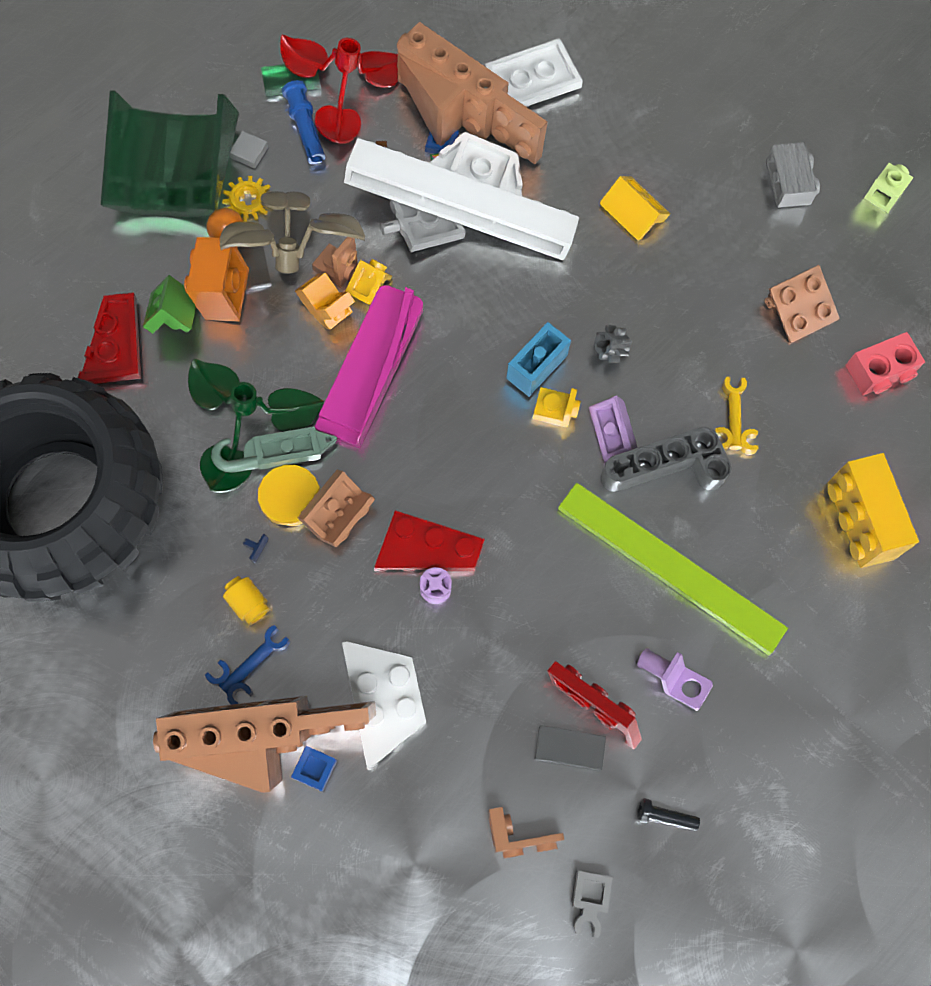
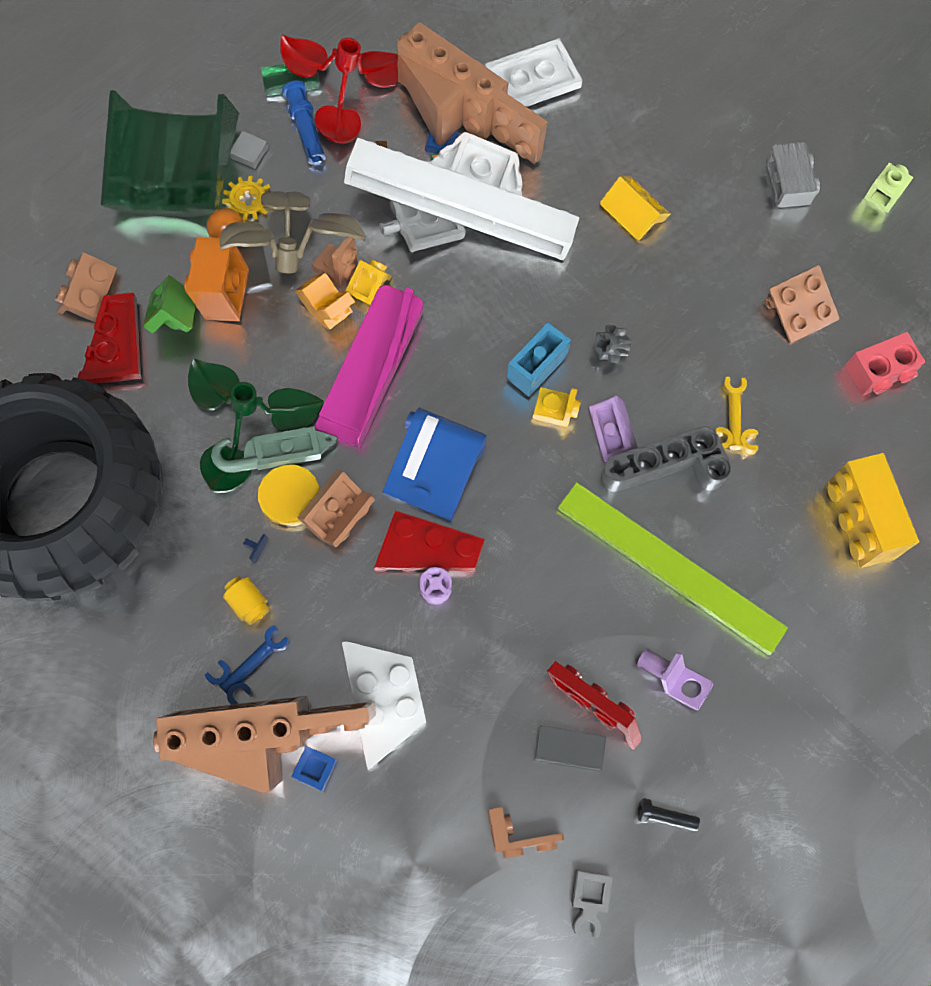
none -> nougat bracket [55,252,117,322]
none -> blue door [382,407,488,521]

